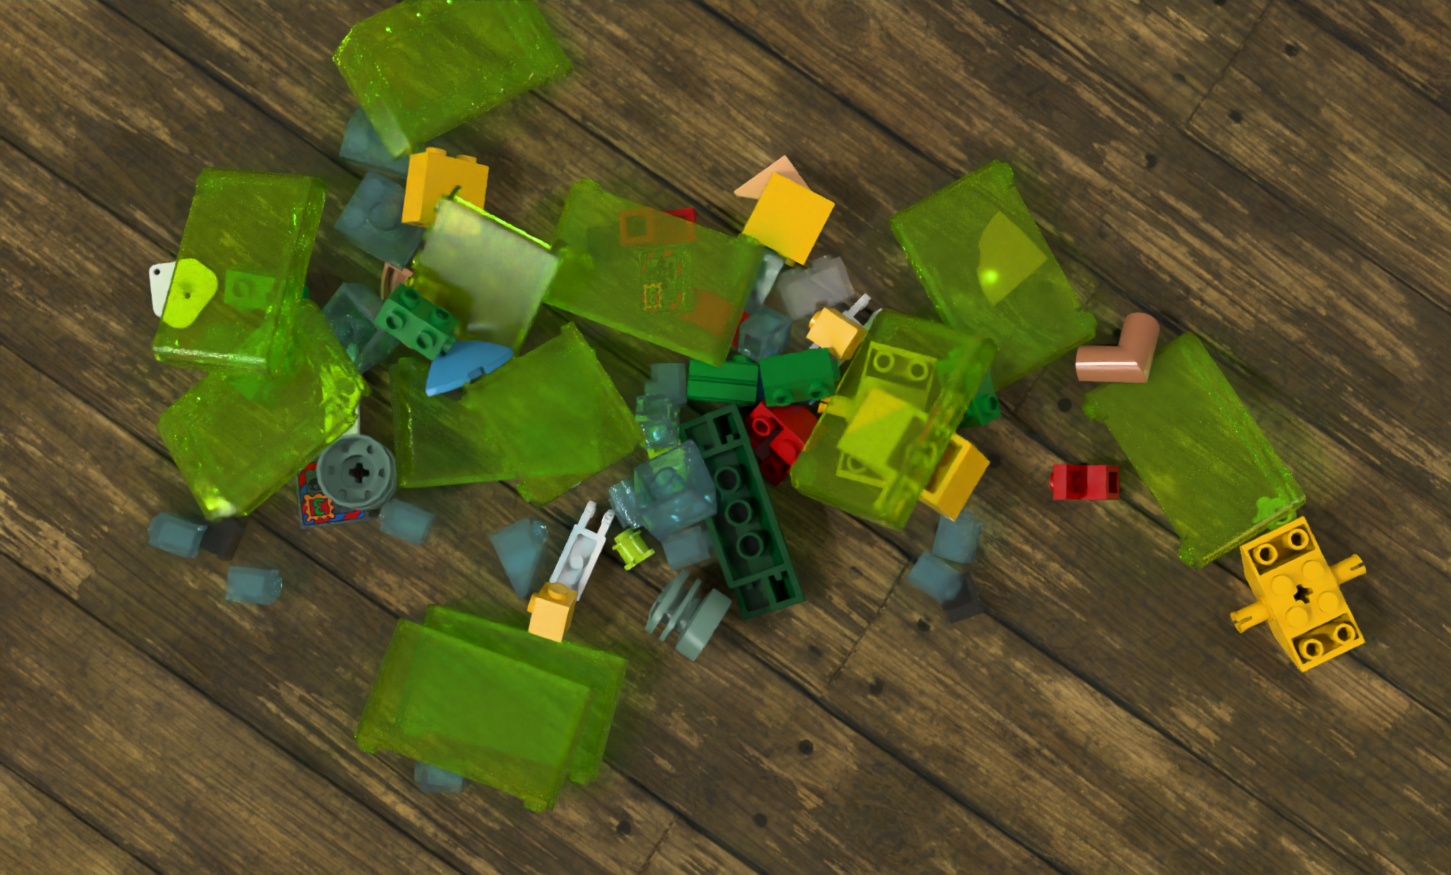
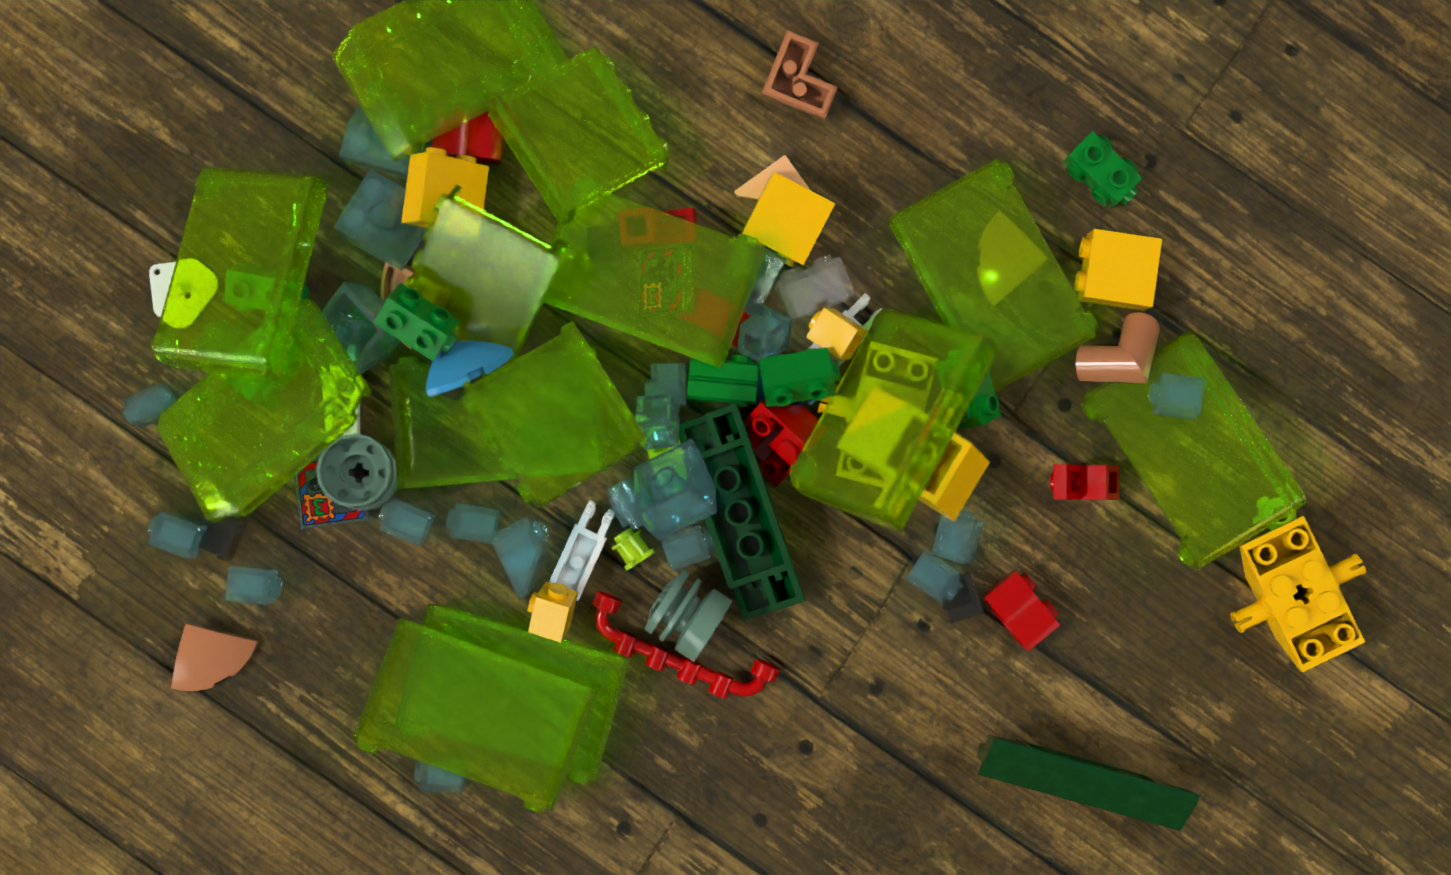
none -> clear light blue brick [122,382,178,429]
none -> nougat brick [171,623,259,691]
none -> red brick [432,107,507,164]
none -> clear light blue brick [446,503,501,544]
none -> clear neon green panel [489,46,670,226]
none -> red bar [591,590,780,699]
none -> nougat brick [761,30,838,120]
none -> dark green slope [977,734,1200,831]
none -> red brick [981,570,1060,652]
none -> green brick [1063,131,1142,209]
none -> yellow piece [1074,229,1162,311]
none -> clear light blue brick [1148,373,1205,420]

